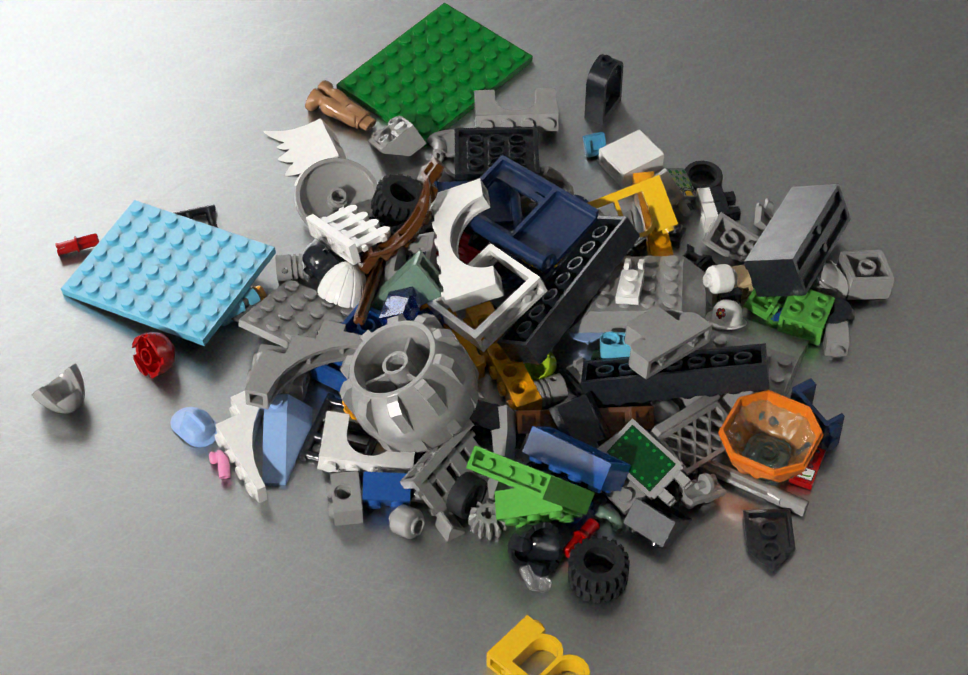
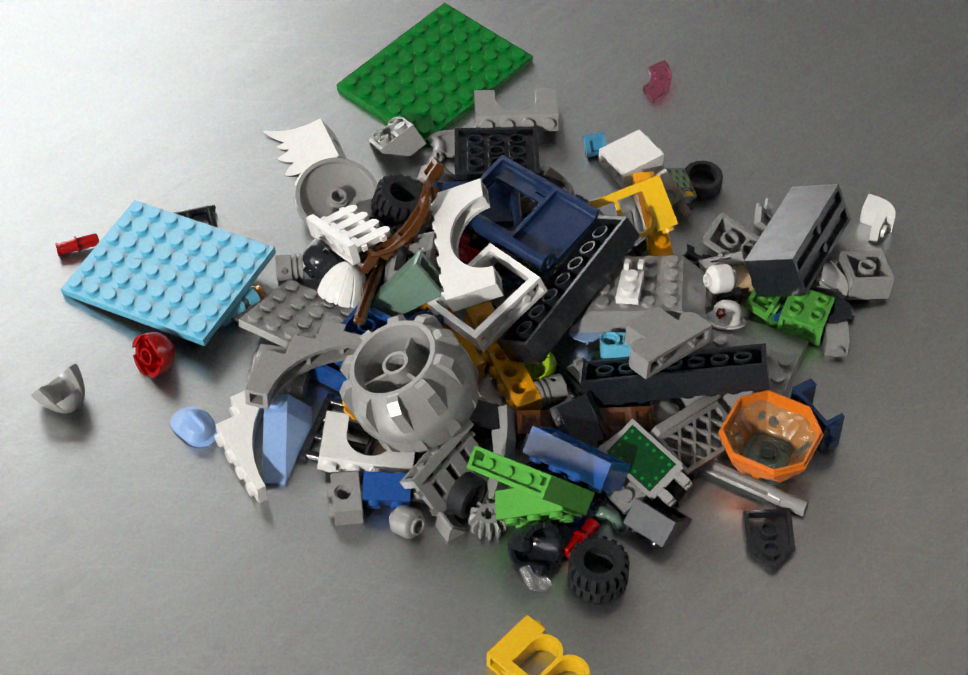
bright pink arm [209,450,231,479] -> none
medium nougat piece [305,80,376,131] -> none
clear blue brick [378,286,422,326] -> none
black window [584,54,624,125] -> none
black tile [668,223,687,248] -> none
light grey hips [678,473,726,509] -> none
hips [695,186,741,232] -> none
red tile [789,445,826,490] -> none
none -> clear pink tile [643,60,672,103]
none -> light grey pin [699,250,744,272]
none -> white brick [859,194,896,245]

